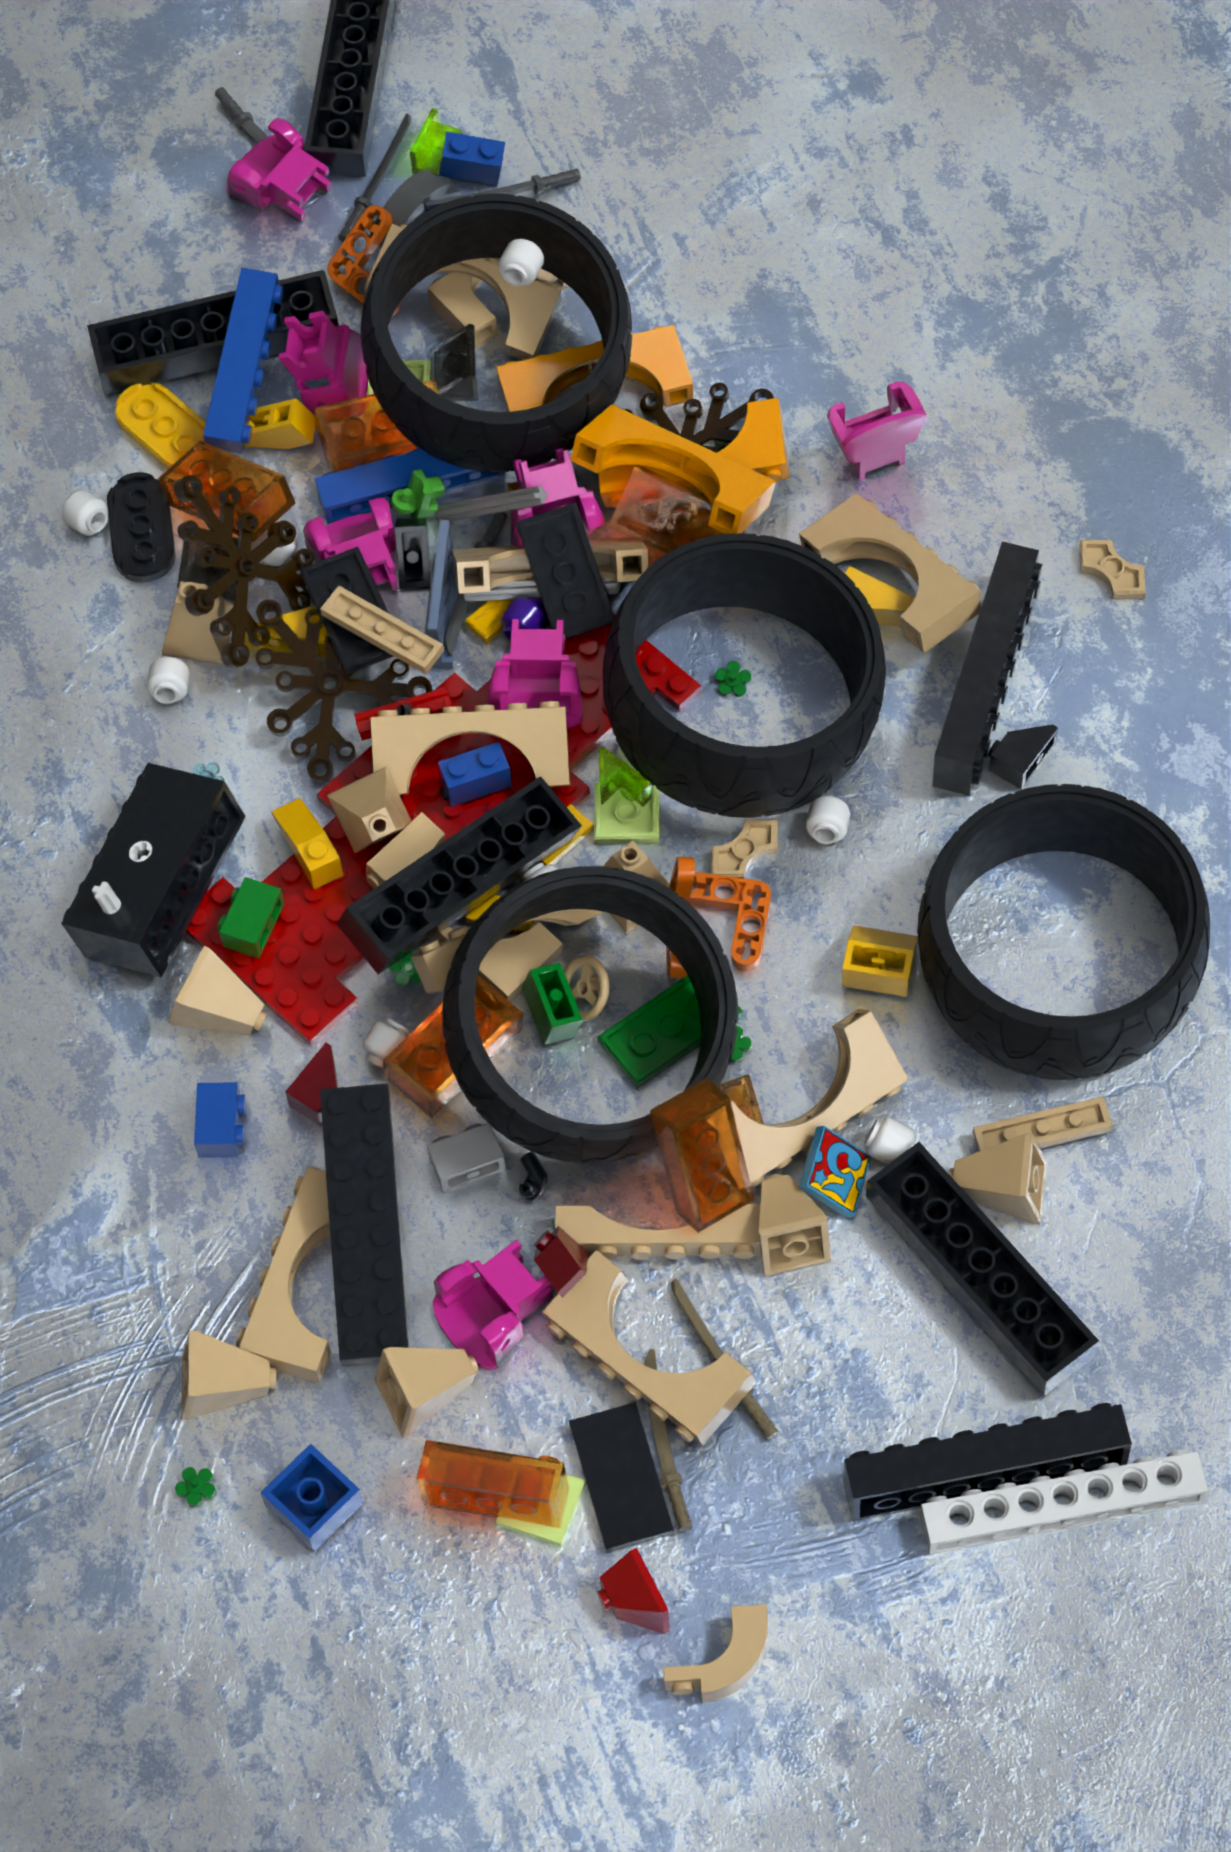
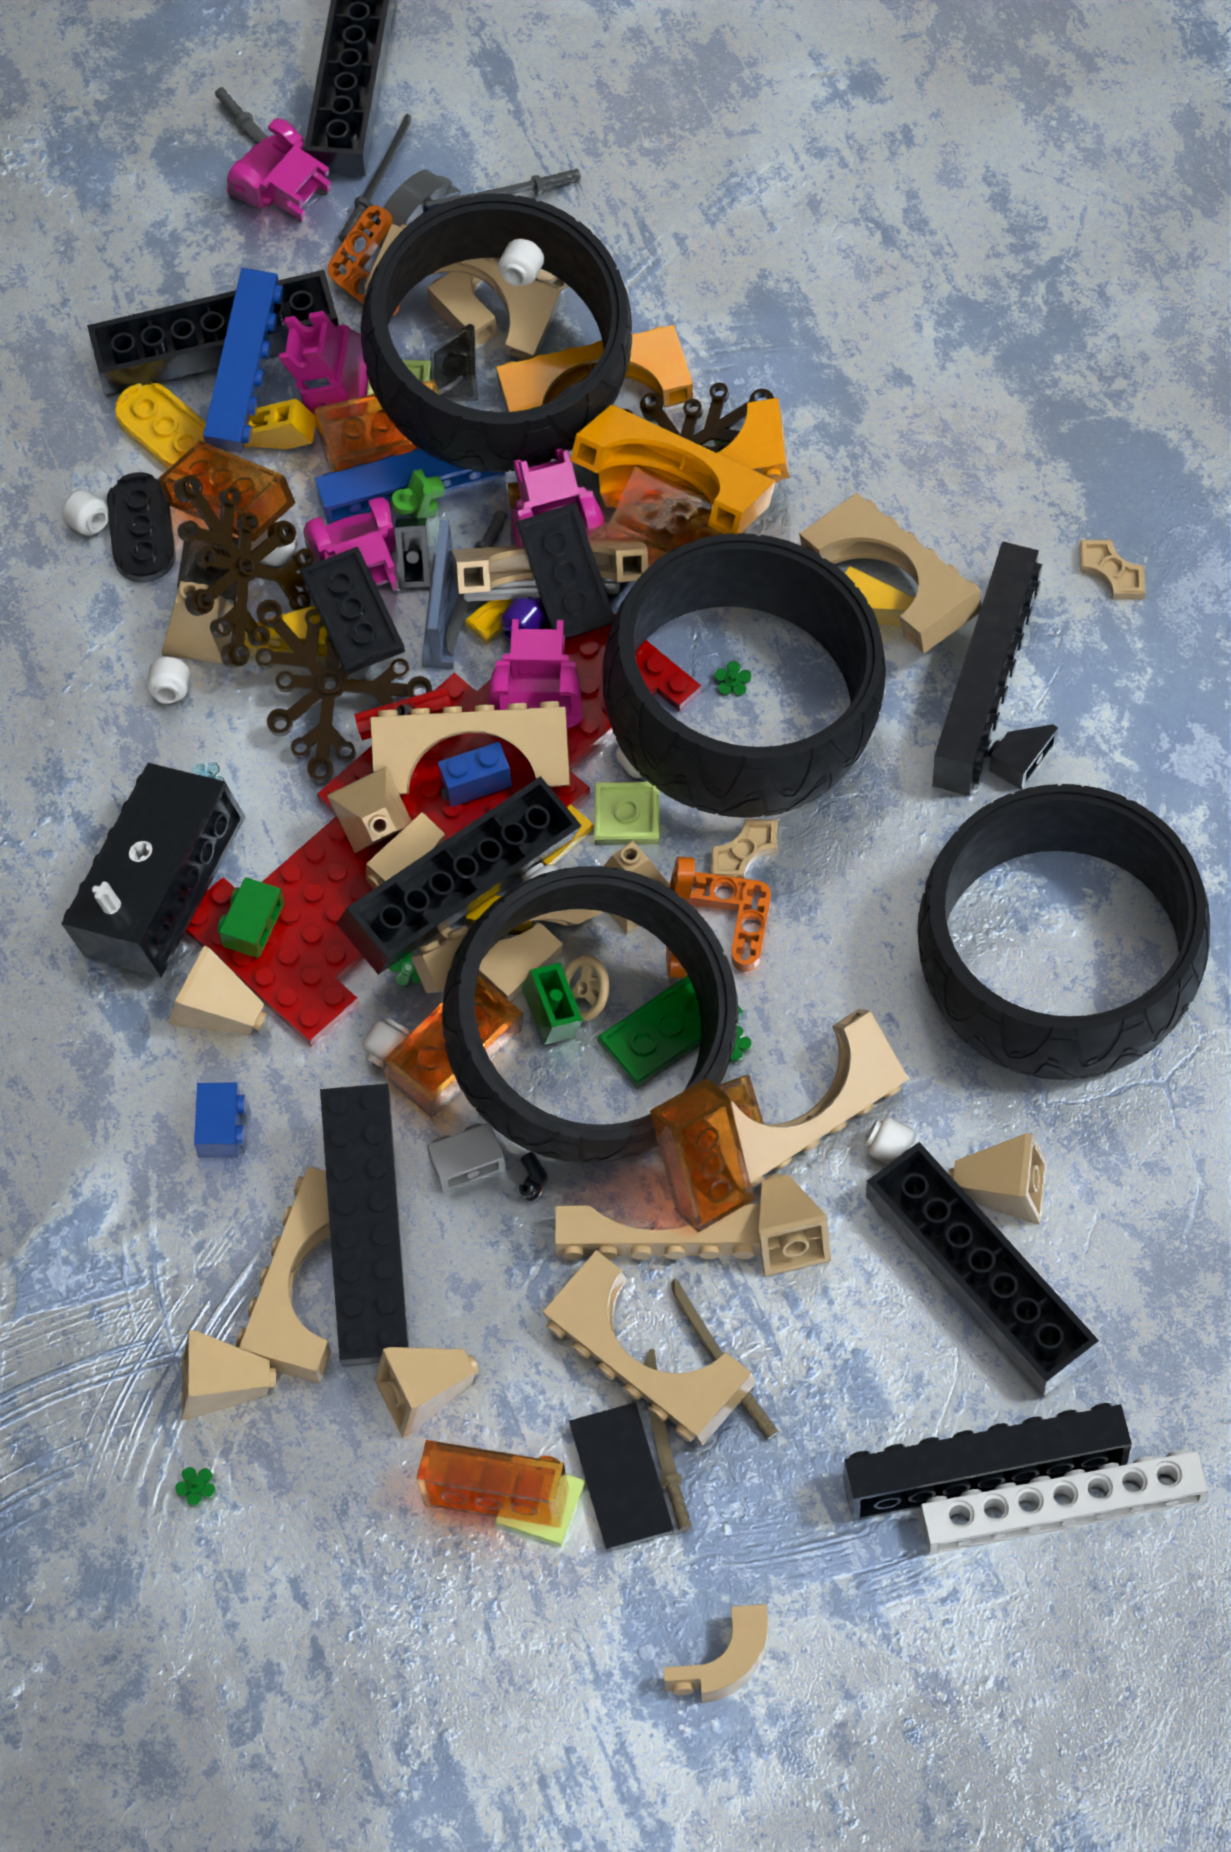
blue brick [260,1444,364,1552] -> none
yellow slope [271,798,343,890] -> none
dark red slope [285,1042,339,1126] -> none
tan plate [320,586,444,674] -> none
clear neon green panel [410,108,462,176] -> none
dark pink piece [433,1240,553,1370] -> none
light grey axle [435,486,548,522] -> none
blue brick [439,131,505,186] -> none
dark red slope [534,1226,589,1298] -> none
red slope [597,1548,670,1634] -> none
clear neon green slope [598,746,652,807] -> none
tile [799,1126,871,1218] -> none
white head [806,796,850,844] -> none
dark pink piece [827,382,928,481] -> none
yellow slope [842,925,918,997] -> none
tan plate [973,1096,1113,1152] -> none

